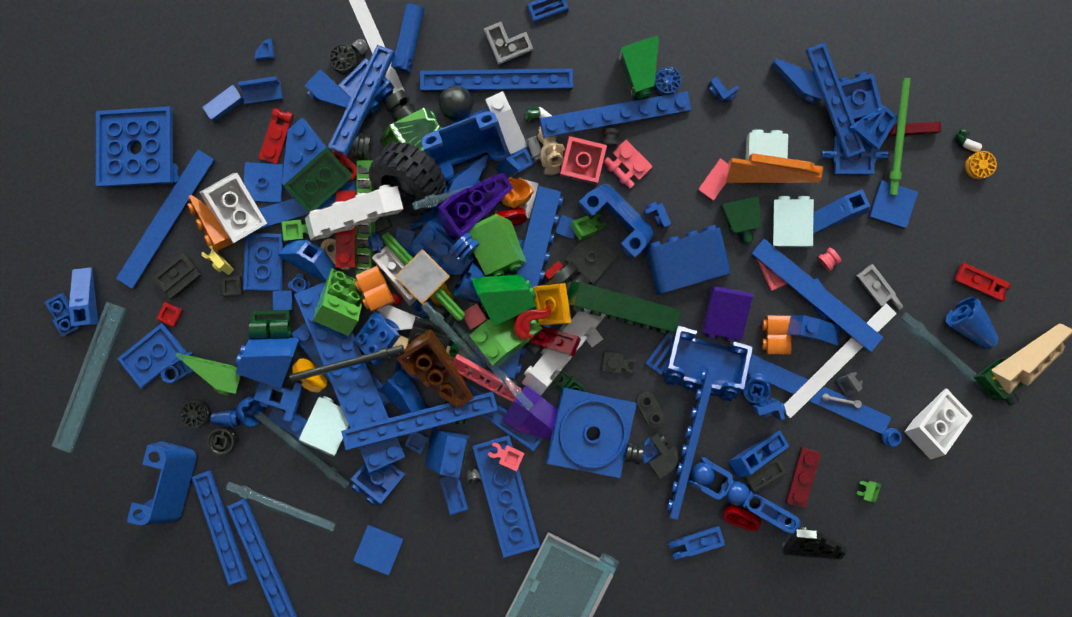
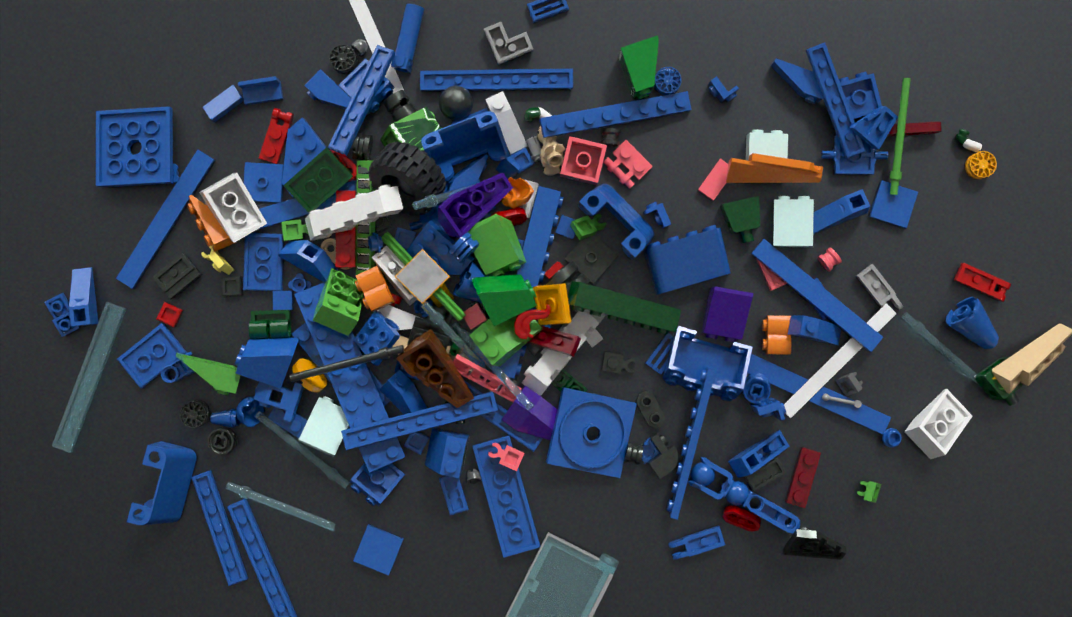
blue tile [255,38,275,61] -> none

